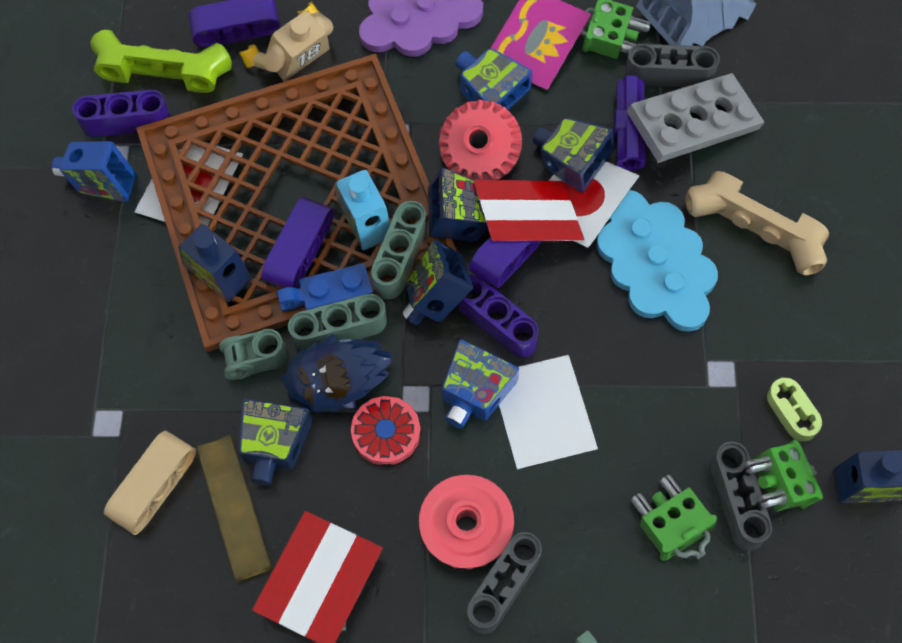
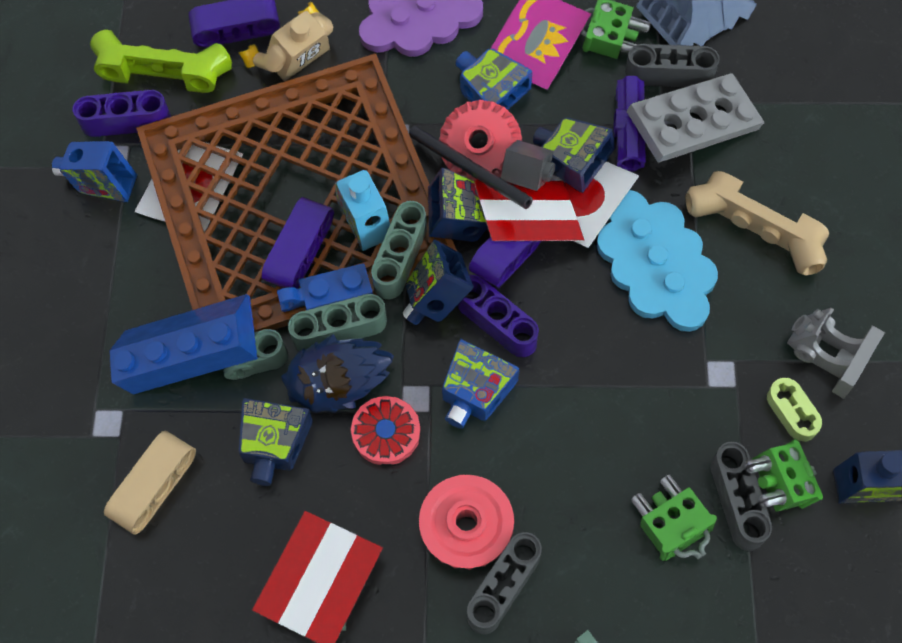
dark blue torso [178,224,252,303] -> none
clear yellow plate [197,436,272,581] -> none
white sticker [499,355,598,469] -> none
none -> blue slope [109,294,258,395]
none -> black piece [409,126,533,209]
none -> dark grey brick [501,140,555,191]
none -> light grey tile [787,308,885,399]

